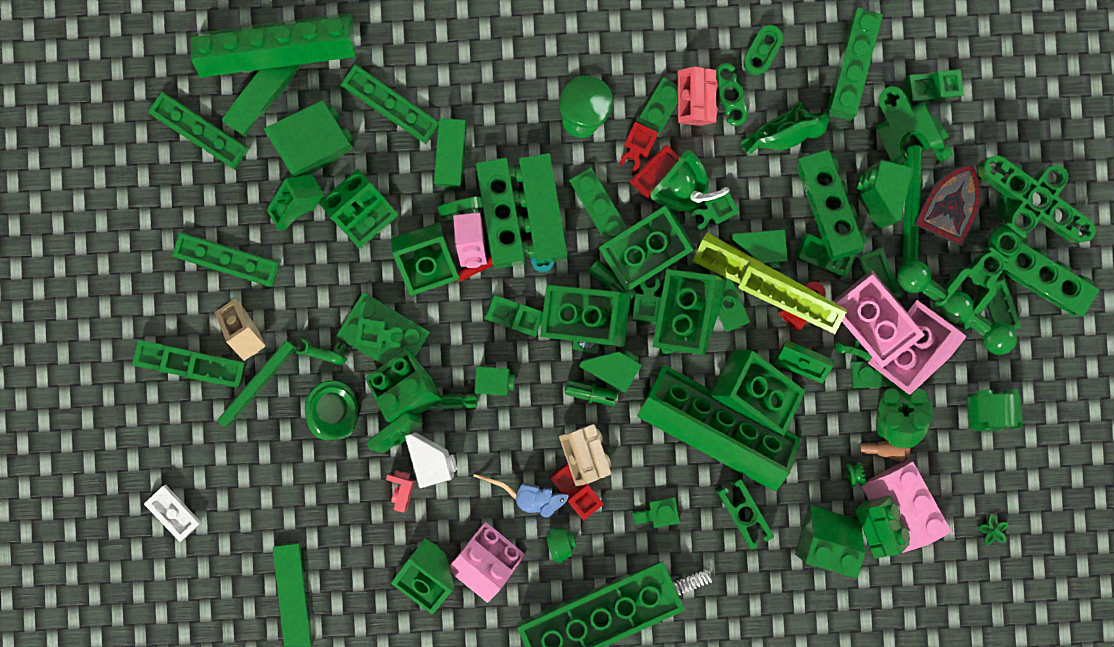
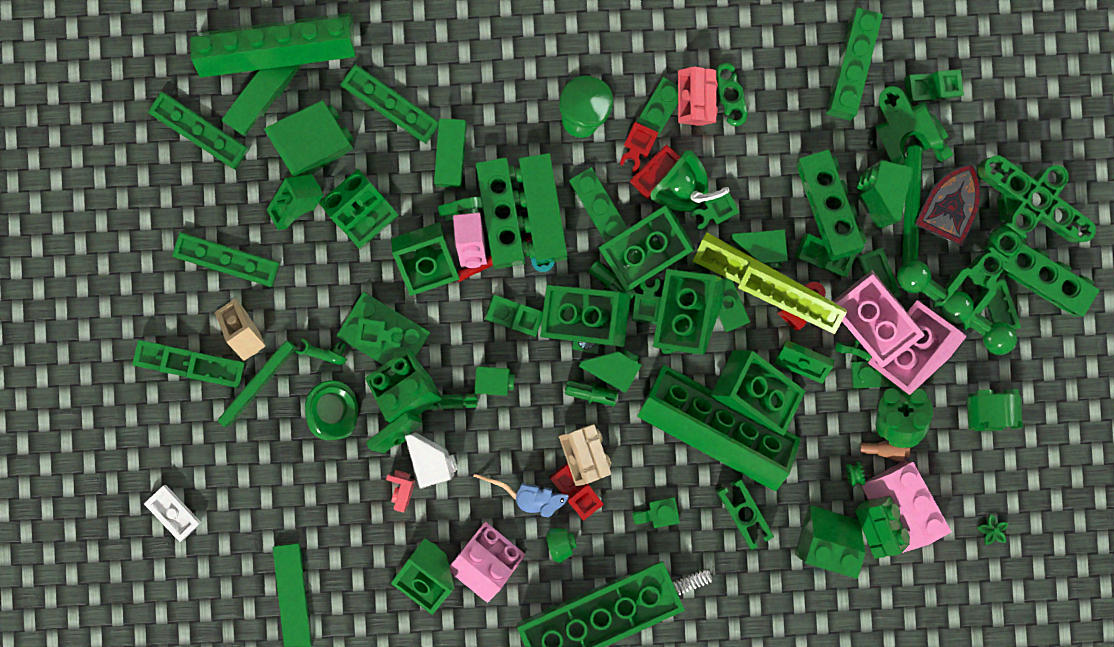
green animal [740,101,830,154] -> none
green plate [743,25,783,76] -> none

